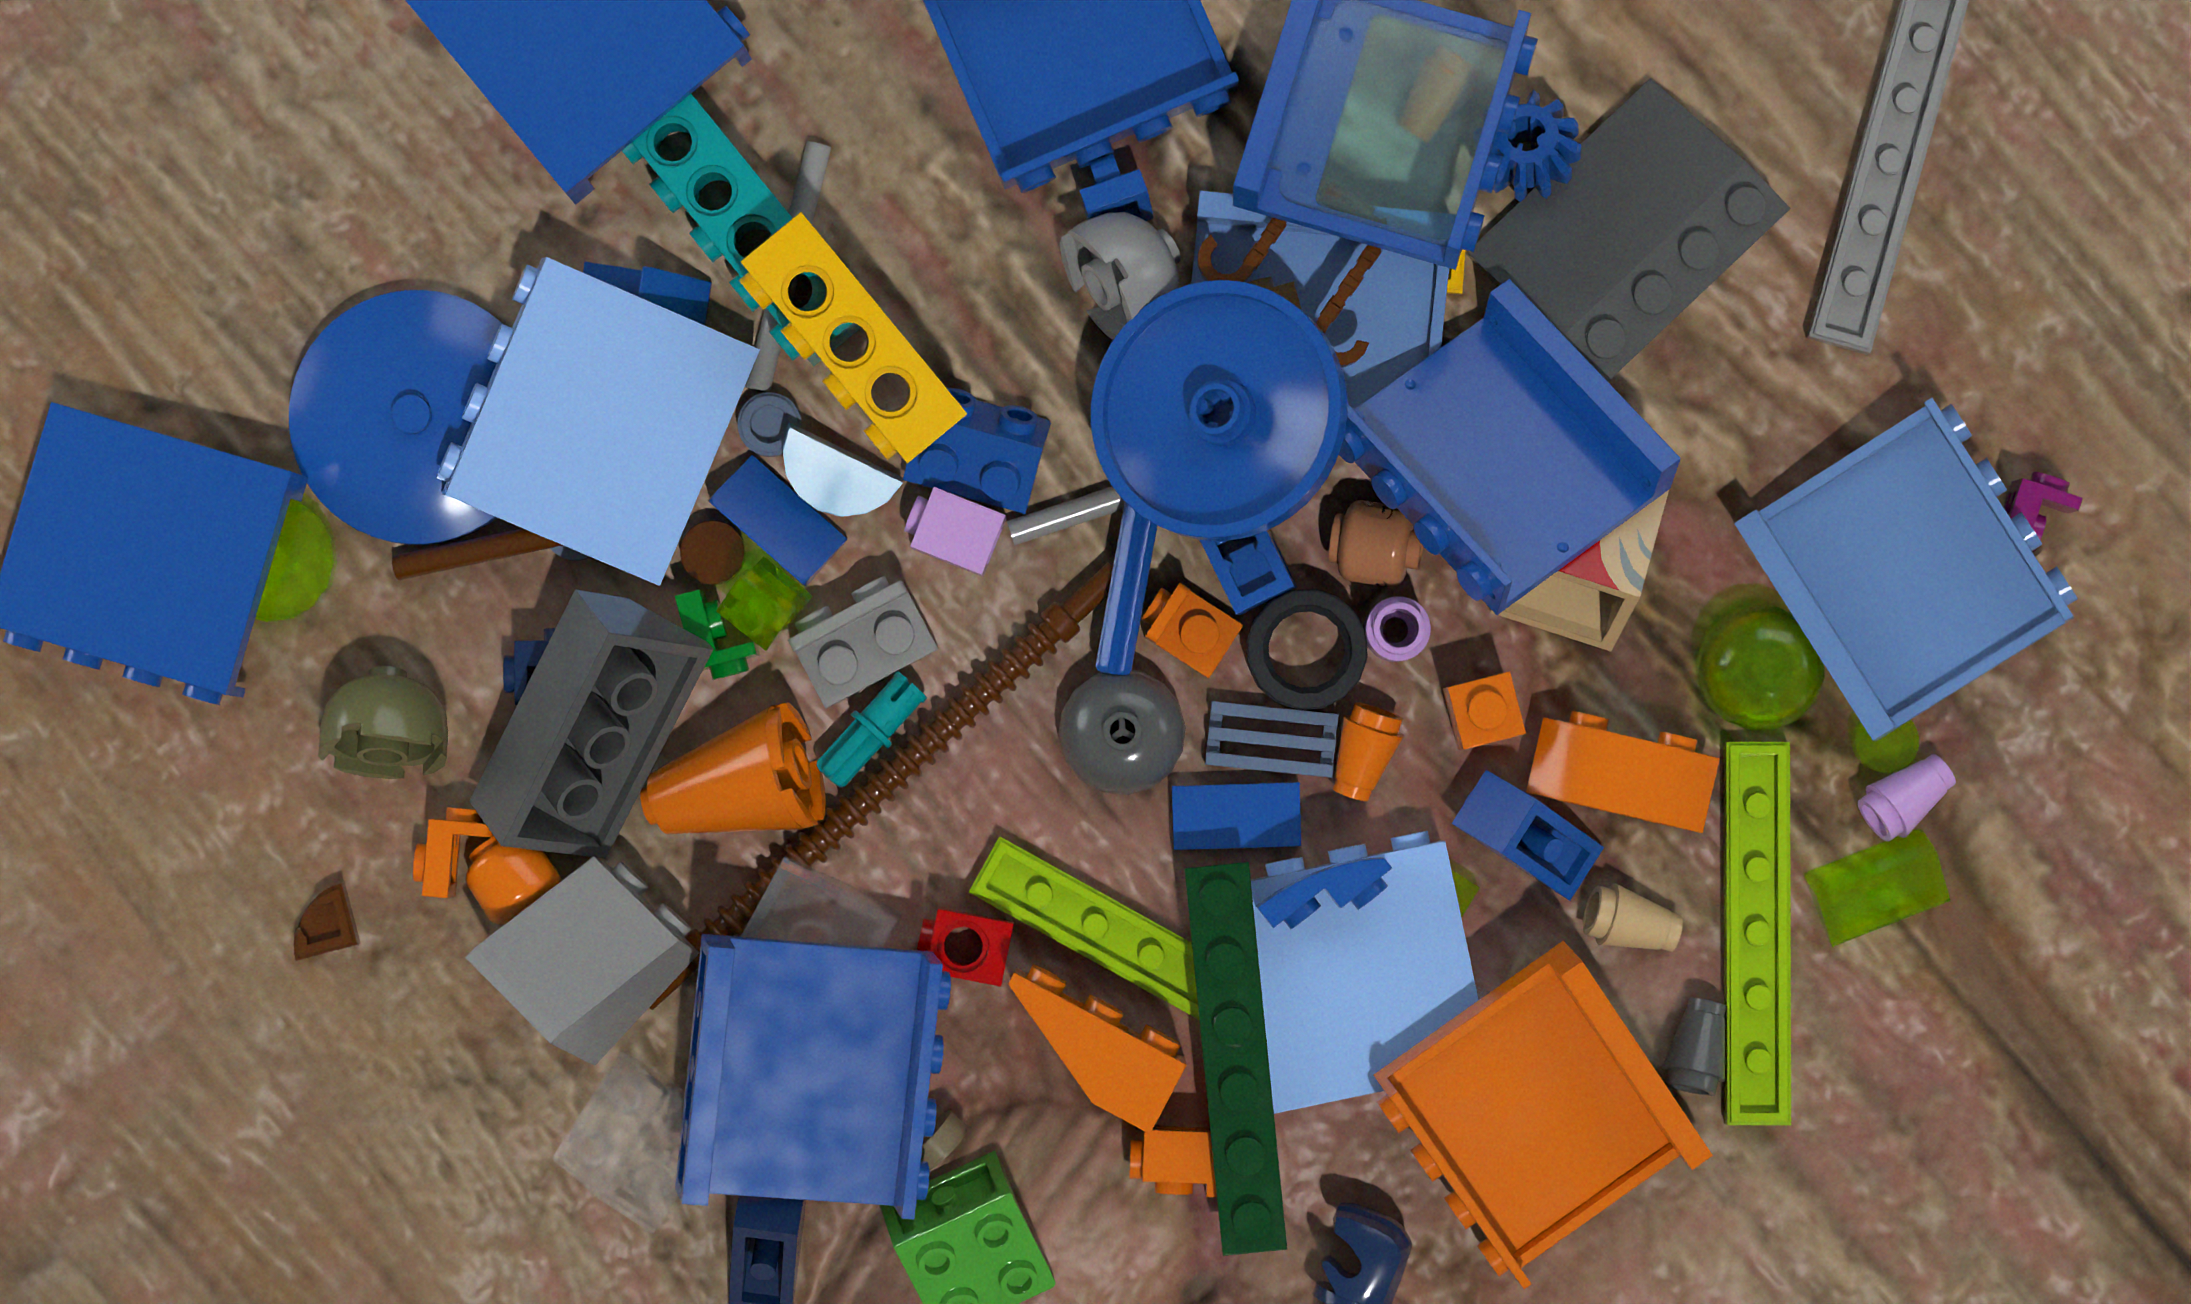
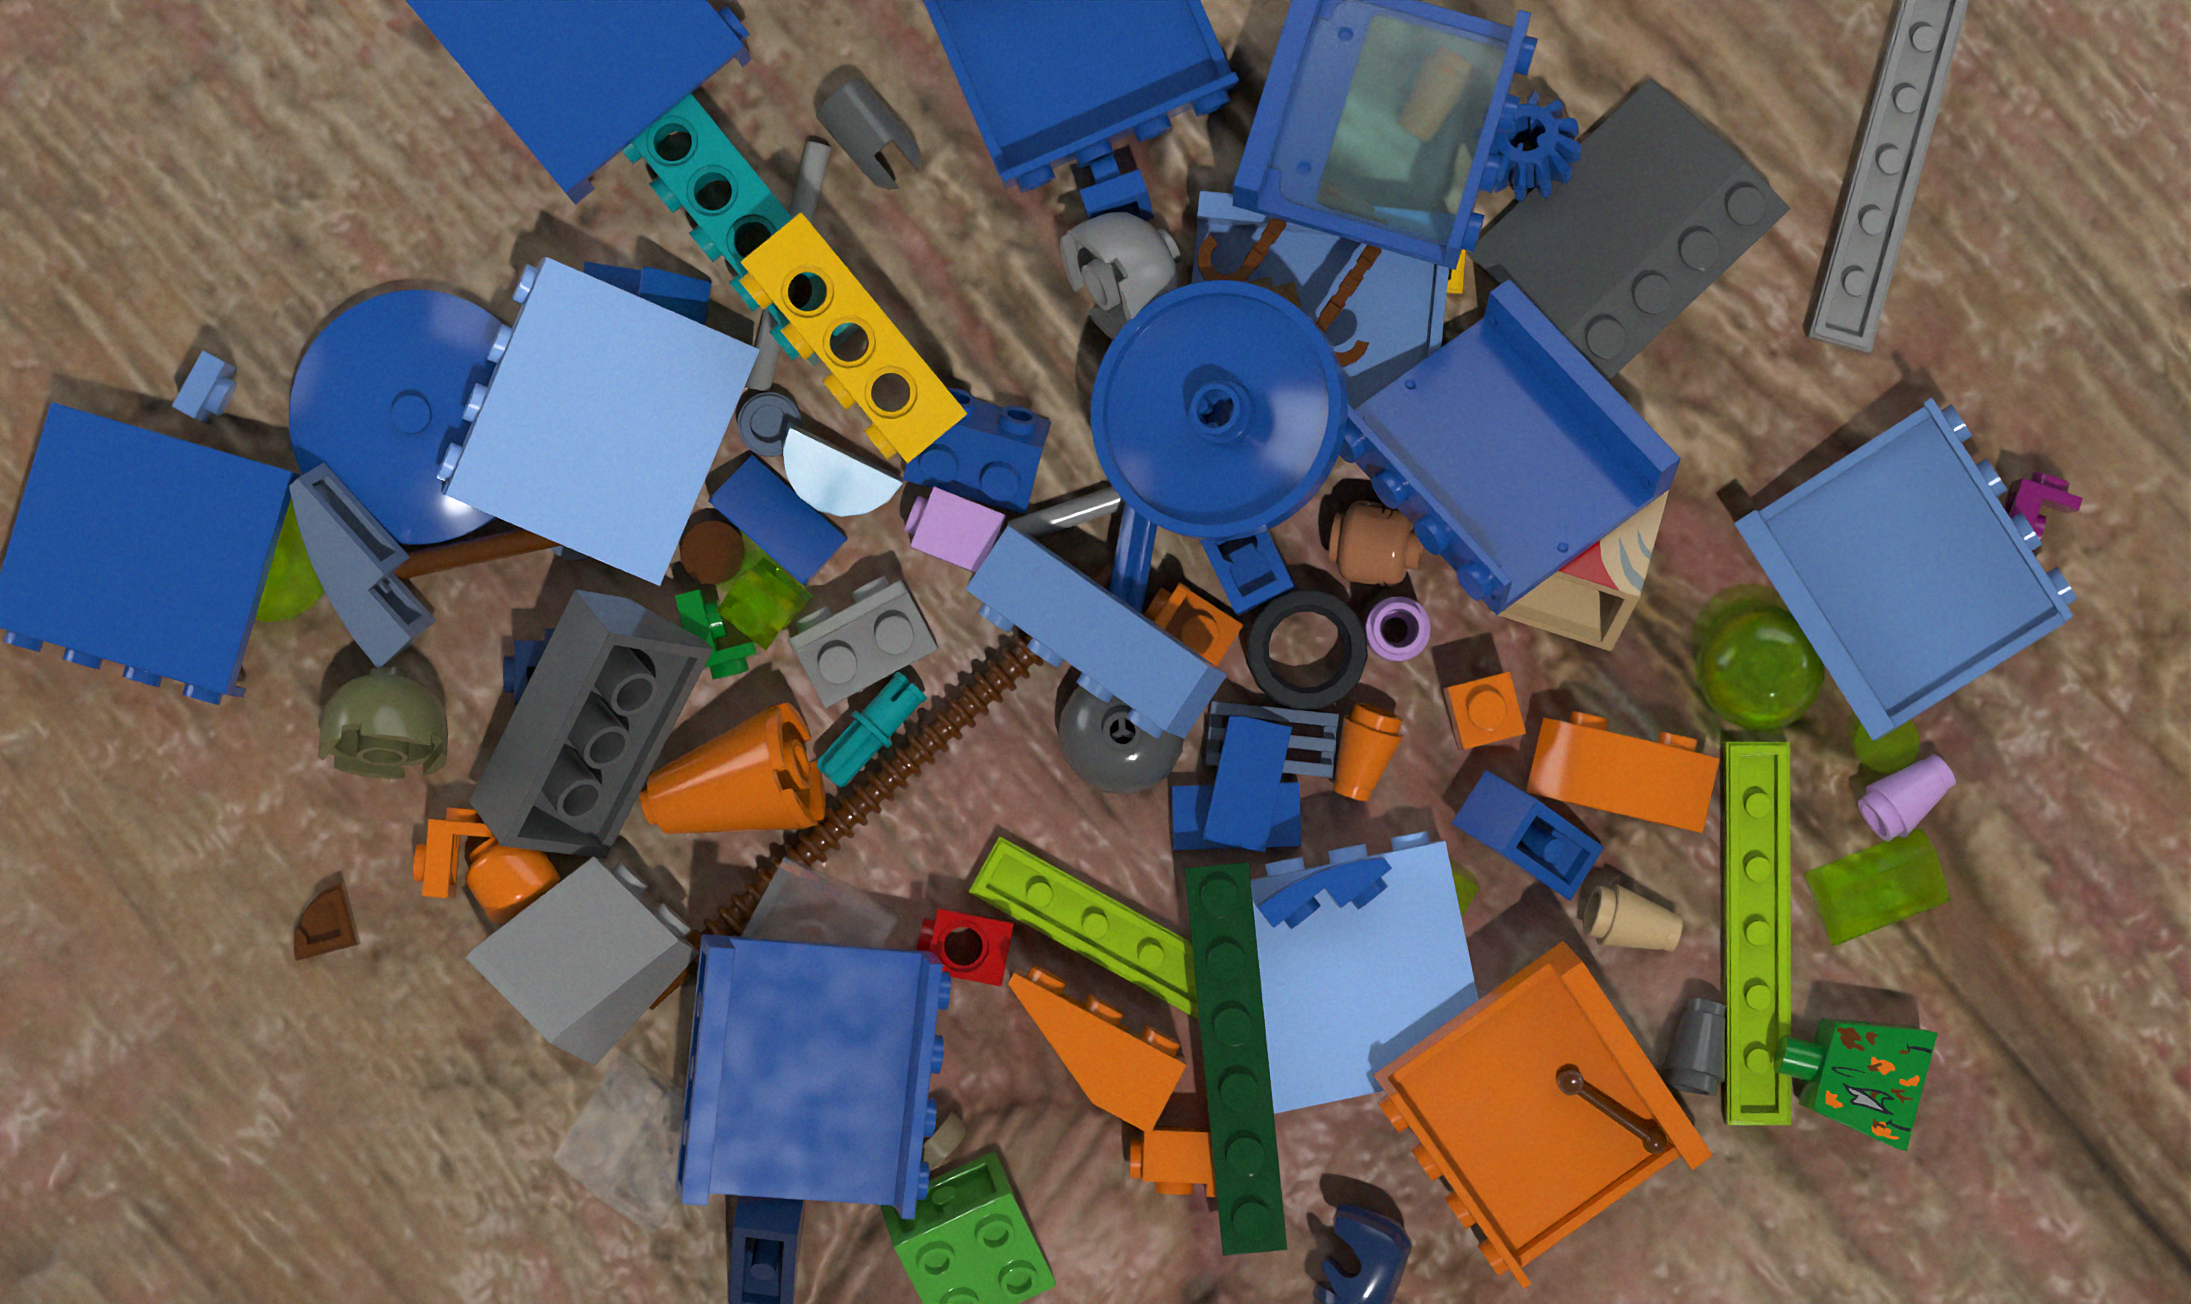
none -> medium blue plate [172,350,237,423]
none -> sand blue slope [289,463,437,670]
none -> dark grey piece [816,78,921,190]
none -> medium blue brick [965,525,1228,739]
none -> blue slope [1202,714,1292,853]
none -> reddish brown hinge [1556,1067,1667,1154]
none -> green torso [1773,1018,1938,1152]

